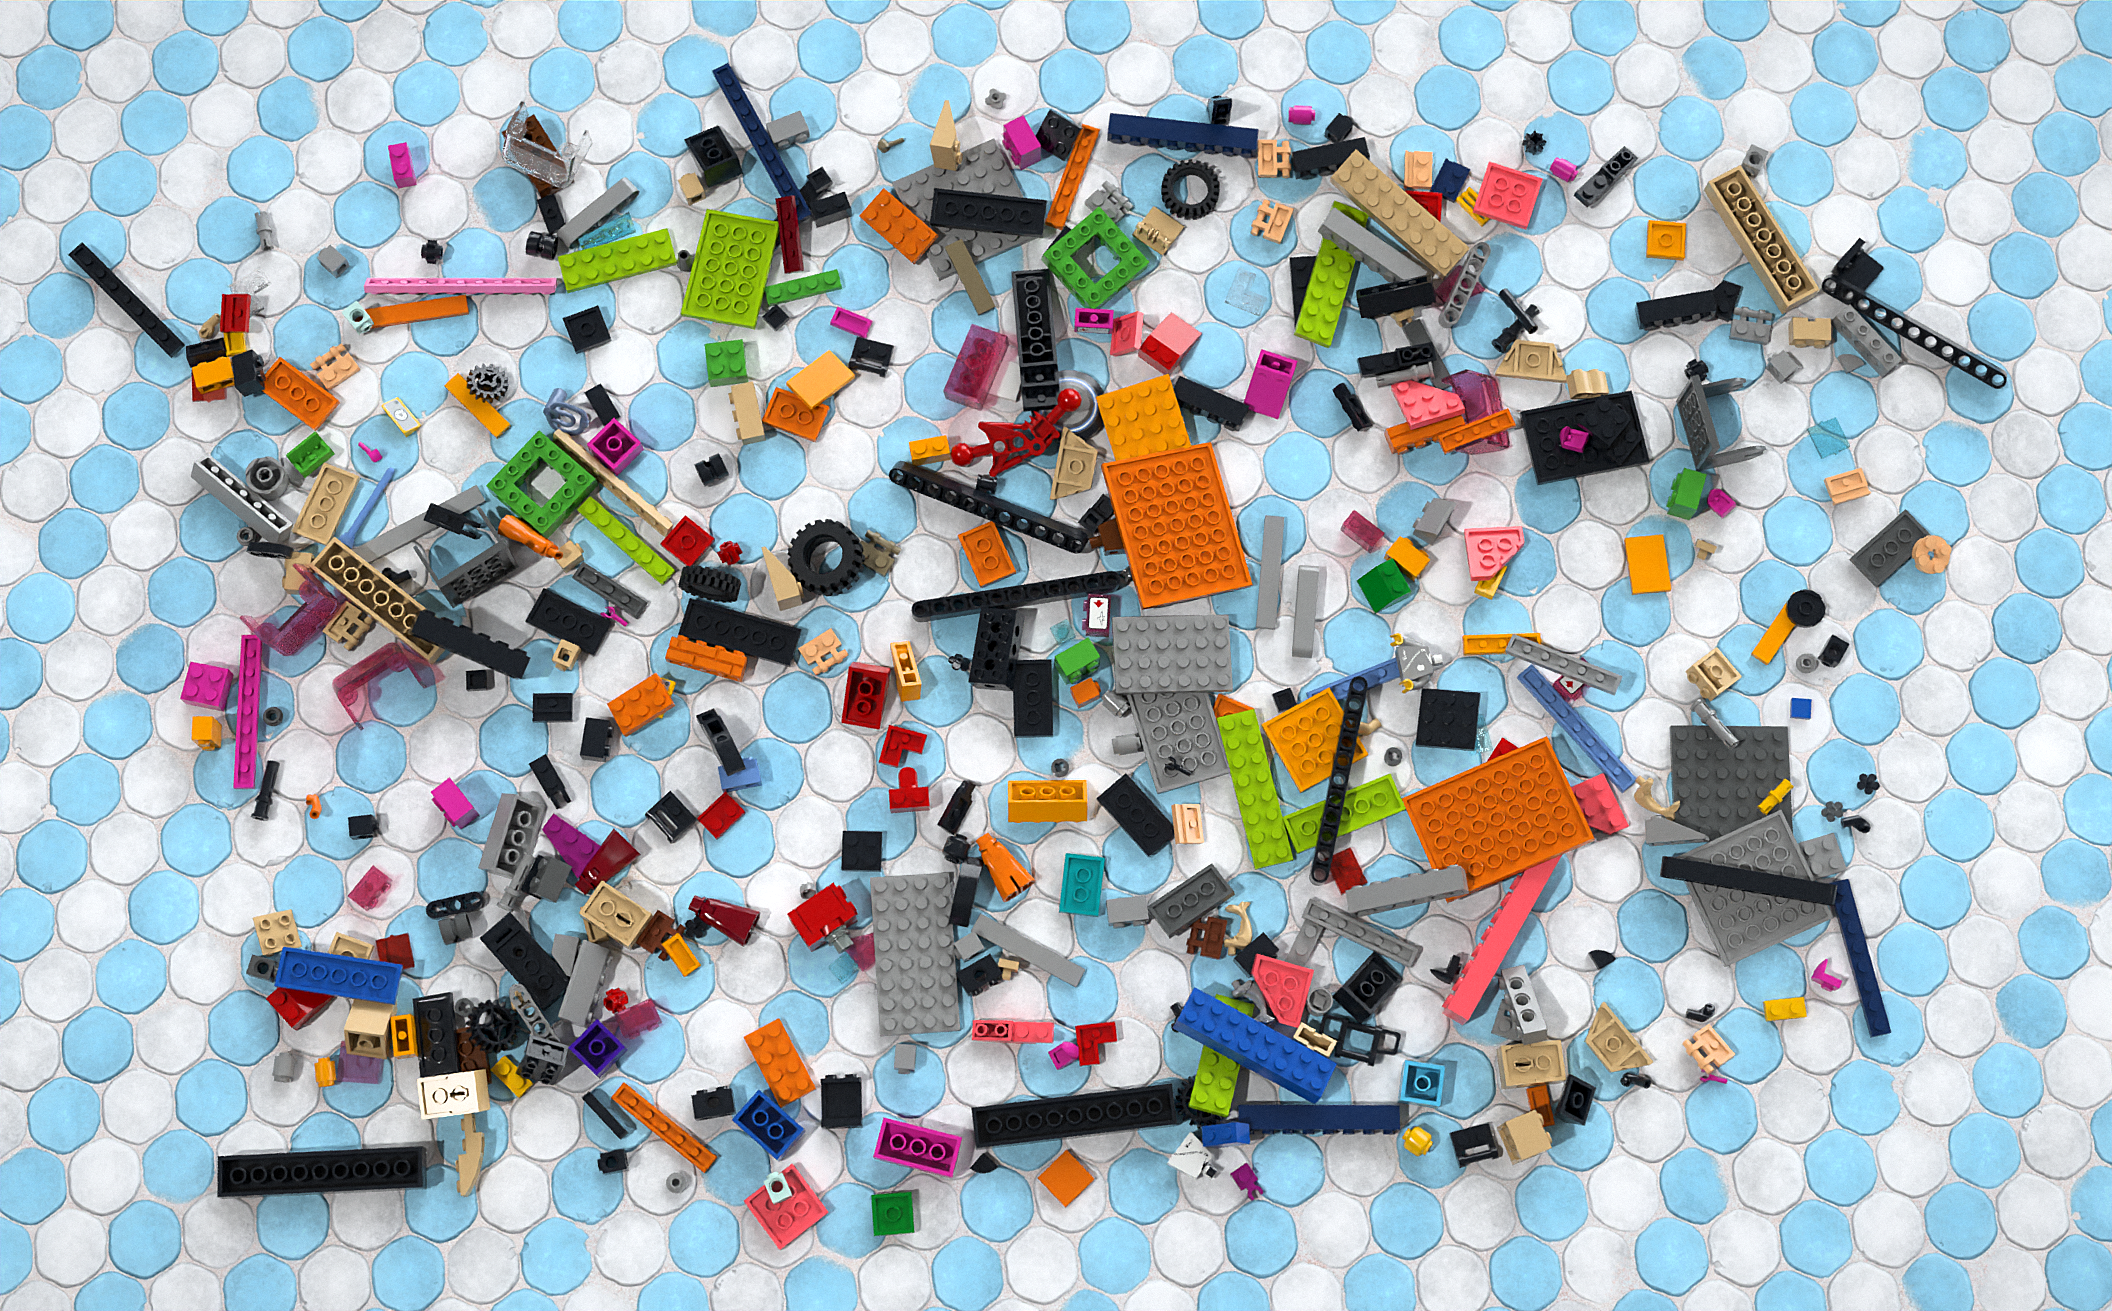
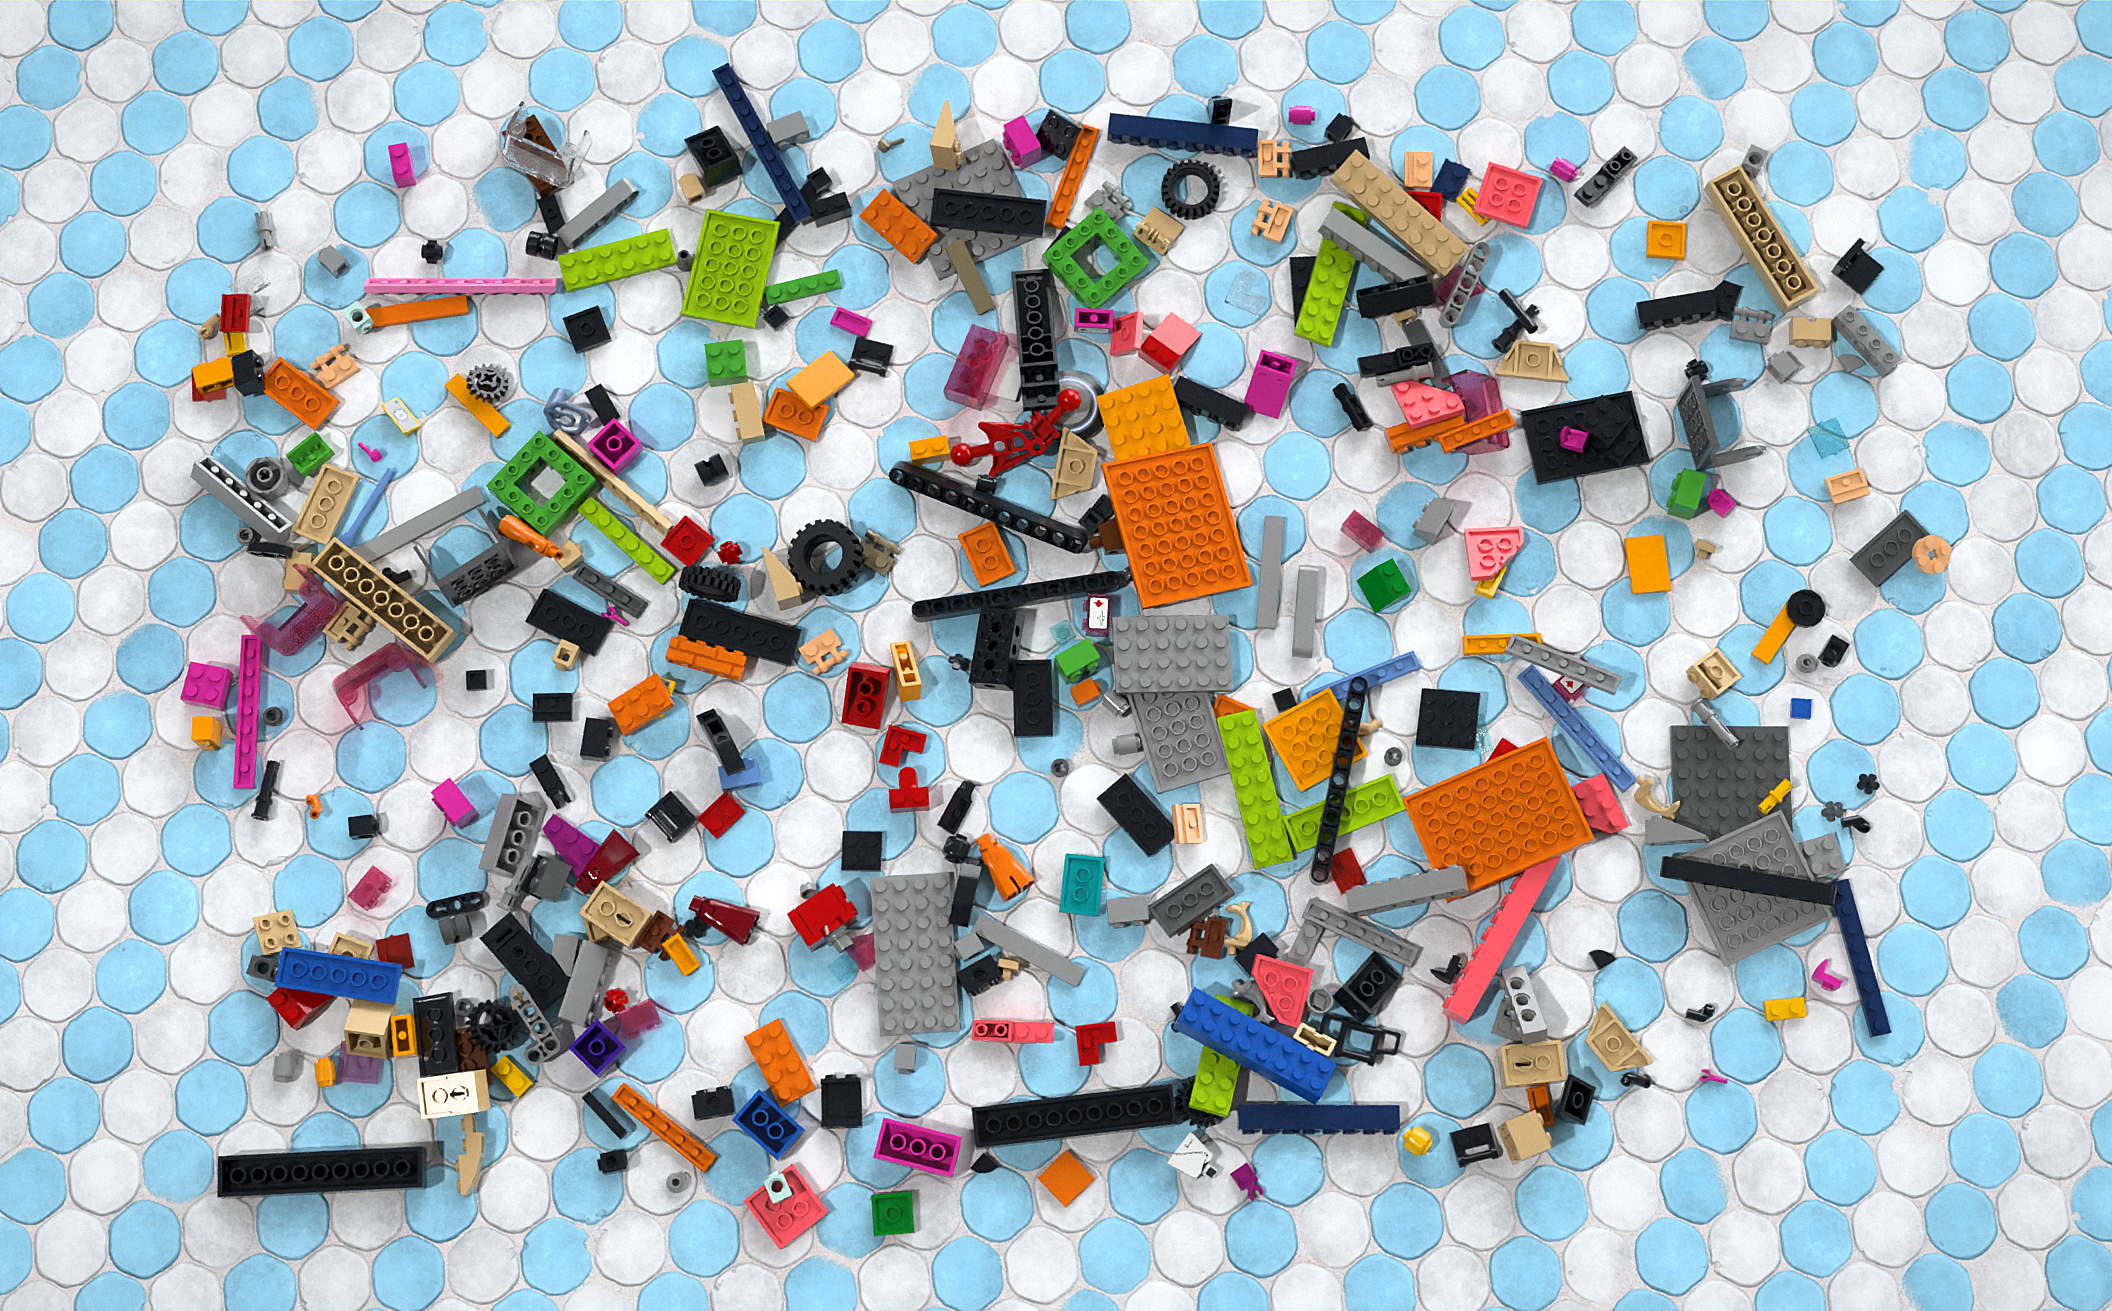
black plate [68,242,185,358] -> none
black slope [186,338,227,368] -> none
black brick [407,609,531,680] -> none
black hinge [424,503,481,539] -> none
black bracket [515,1035,569,1085] -> none
clear light blue wing [578,212,636,250] -> none
dark red tile [775,195,804,274] -> none
light grey plate [985,88,1006,109] -> none
light orange slope [1008,780,1087,823] -> none
dark pink plate [1048,1041,1079,1070] -> none
black hand [1165,756,1191,776] -> none
blue brick [1202,1122,1250,1148] -> none
light orange brick [1384,536,1430,582] -> none
light grey torso [1390,633,1443,694] -> none
medium azure brick [1397,1060,1445,1109] -> none
black gear [1522,130,1546,155] -> none
tan brick [1566,369,1609,399] -> none
light nougat plate [1682,1024,1735,1075] -> none
black beam [1822,274,2007,389] -> none

